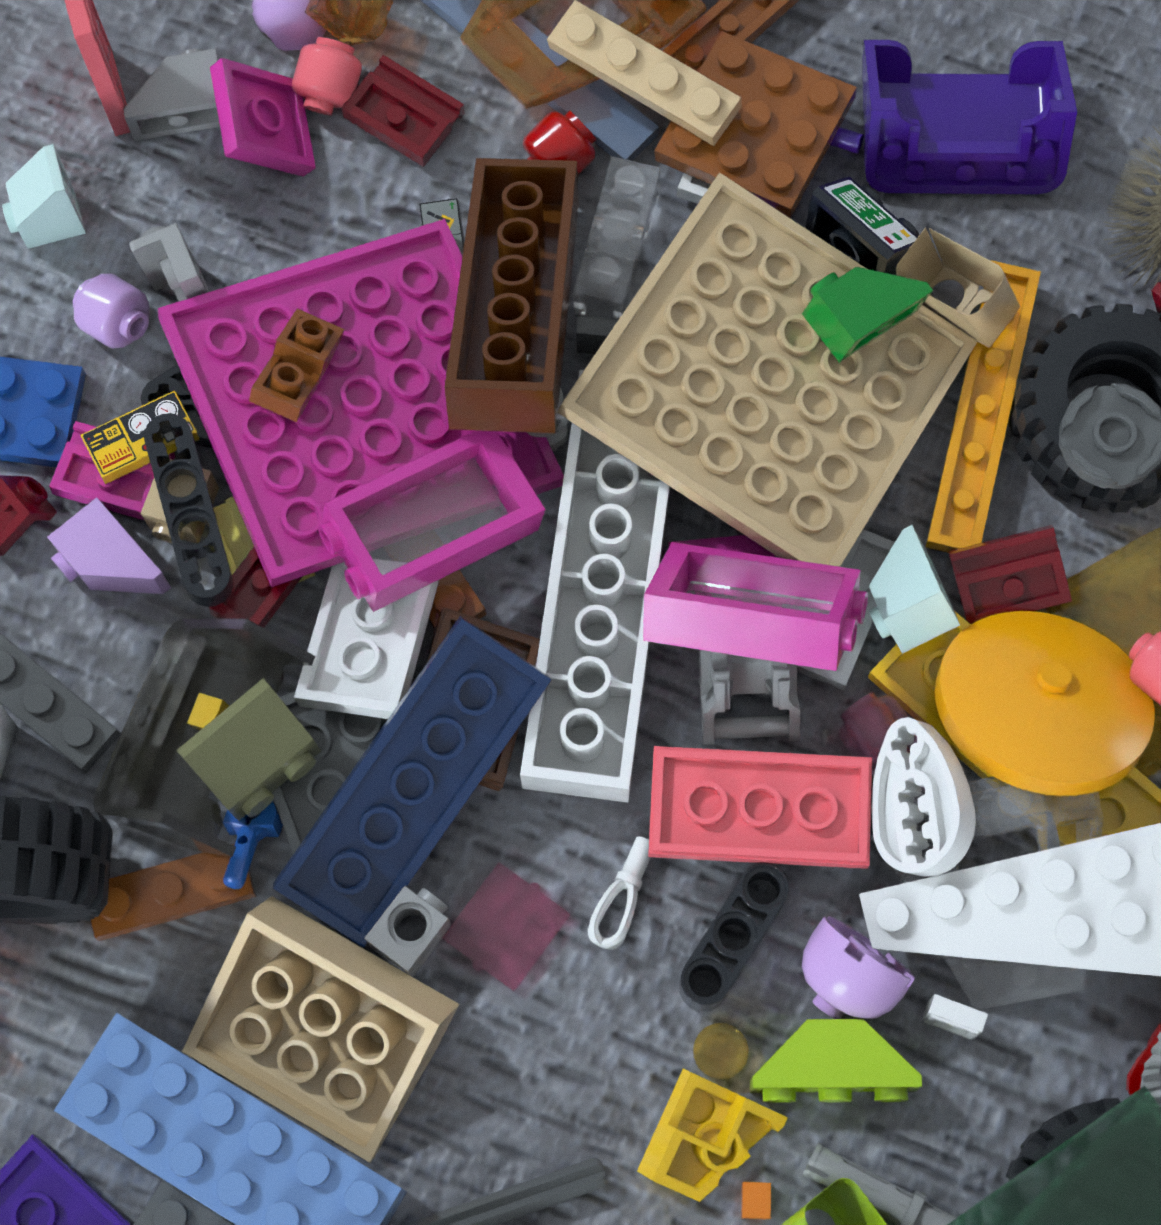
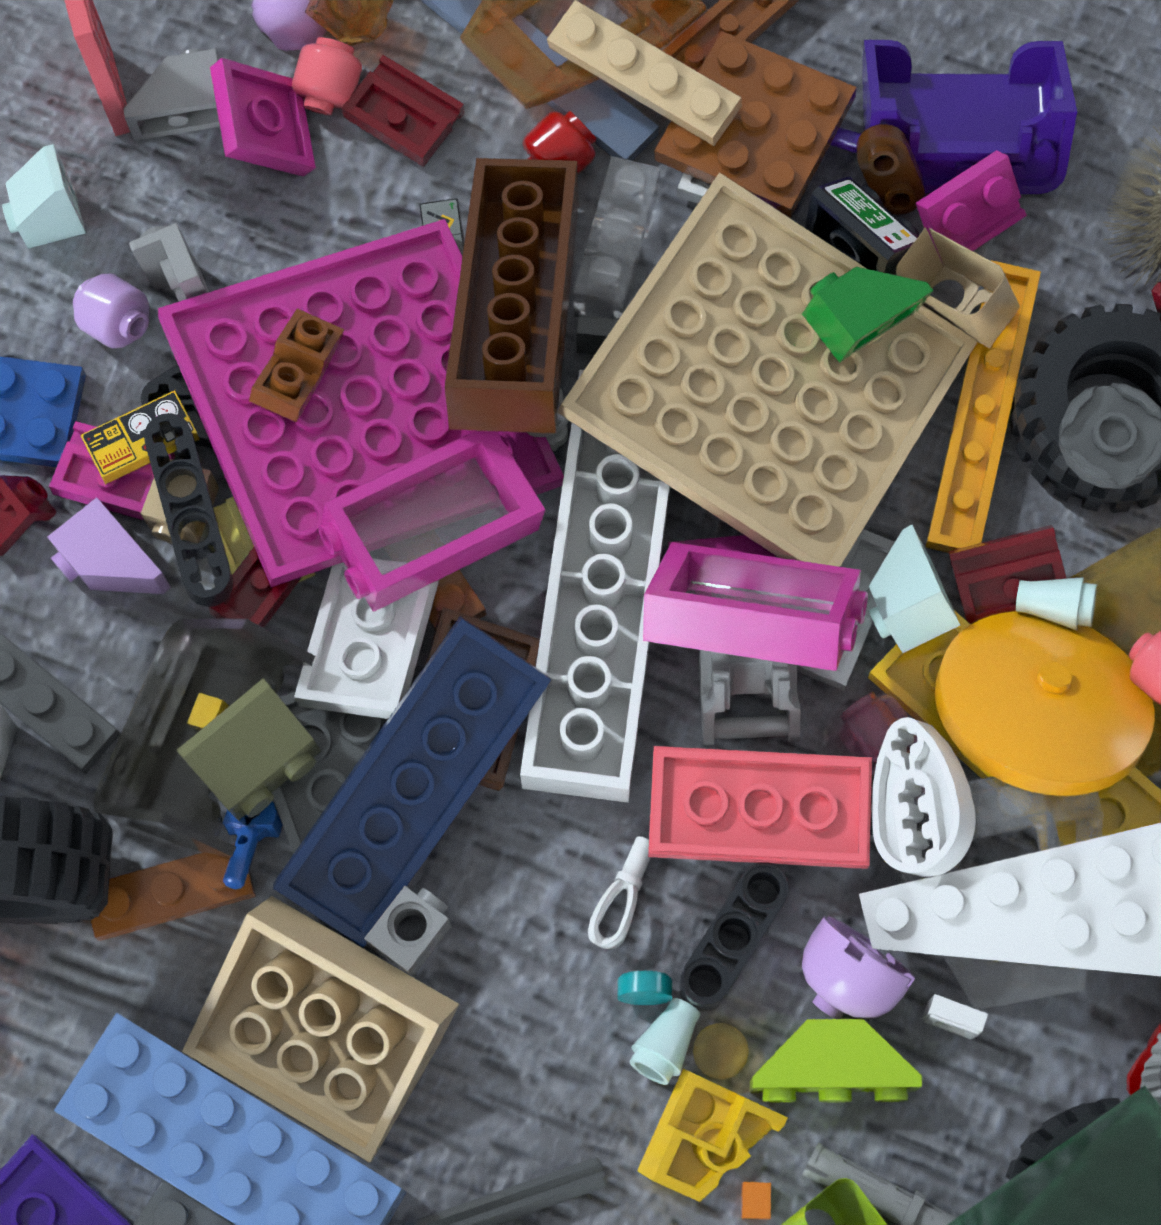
clear pink piece [442,862,571,992] -> none
none -> teal tile [617,971,672,1005]
none -> light aqua cone [630,998,701,1085]
none -> reddish brown plate [856,124,925,215]
none -> dark pink plate [916,150,1027,263]
none -> light aqua cone [1016,577,1097,630]

